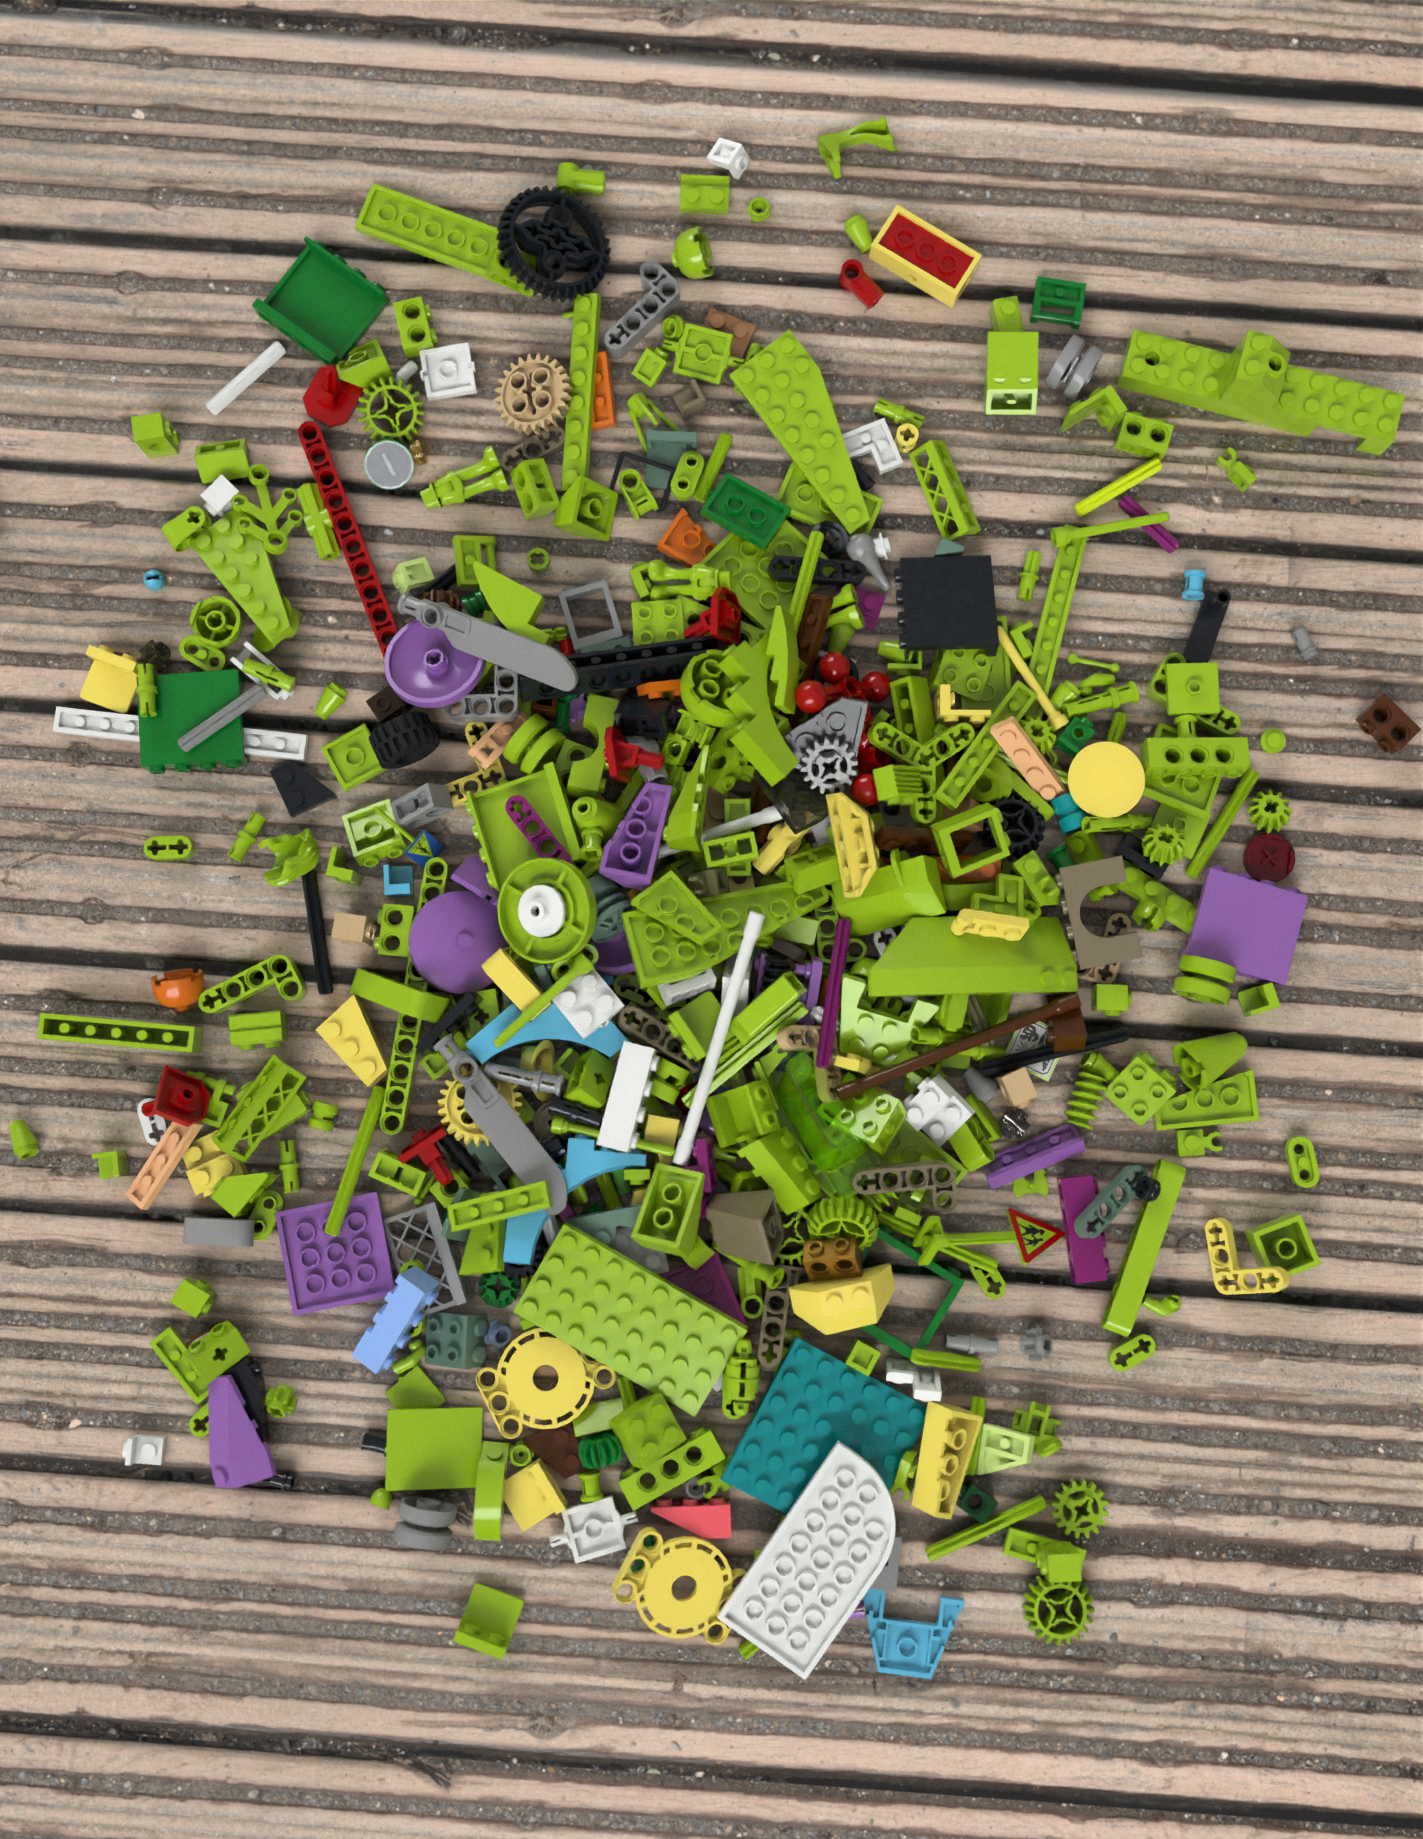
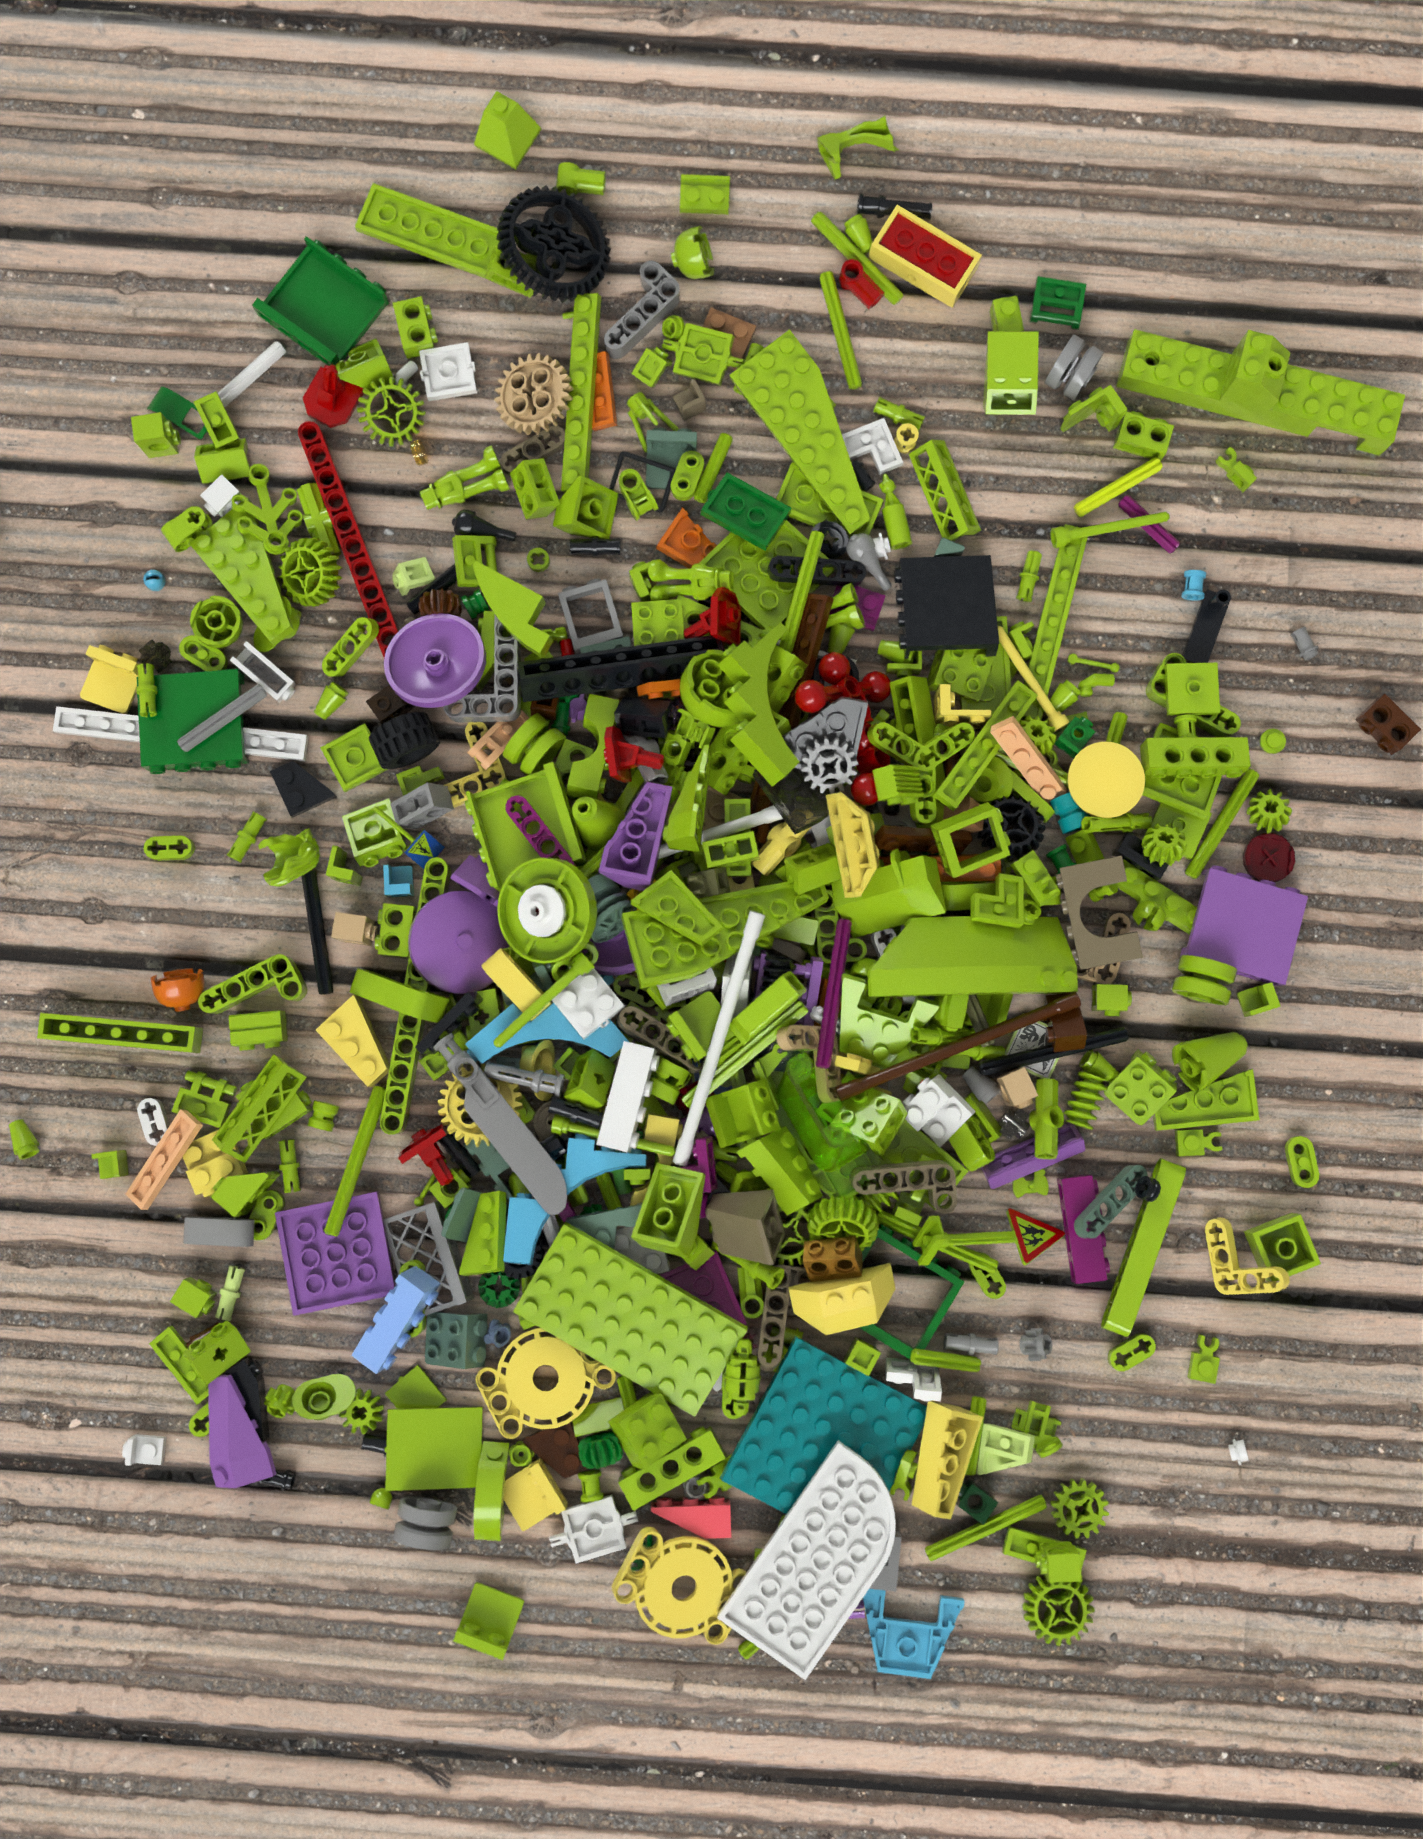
red piece [142,1065,211,1127] -> none
lime pin [242,657,296,693] -> none
tile [364,438,414,490] -> none
lime brick [368,1148,431,1197] -> none
lime arm [392,1339,426,1374] -> none
light grey piece [397,592,578,691] -> none
lime plate [447,1180,554,1232] -> none
lime bush [580,827,604,862] -> none
white bracket [707,137,750,179] -> none
lime plate [747,197,771,222] -> none
lime slope [766,605,799,714] -> none
light yellow plate [950,909,1029,941] -> none
lime pin [1062,681,1140,720] -> none
lime arm [1141,1294,1182,1317] -> none
none -> green piece [147,386,207,440]
none -> lime slope [193,391,240,449]
none -> yellowish green pin [215,1265,246,1321]
none -> lime gear [278,538,343,607]
none -> lime piece [292,1374,356,1420]
none -> lime beam [322,617,379,677]
none -> lime gear [339,1388,384,1434]
none -> lime plate [396,766,445,796]
none -> black piece [452,510,517,542]
none -> lime slope [474,91,541,170]
none -> black pin [570,537,621,557]
none -> lime axle [811,212,903,305]
none -> lime axle [820,271,862,390]
none -> black pin [856,193,932,220]
none -> lime wheel [879,474,912,550]
none -> lime piece [1029,1078,1064,1160]
none -> lime plate [1187,1334,1220,1384]
none -> white plate [1228,1439,1249,1465]

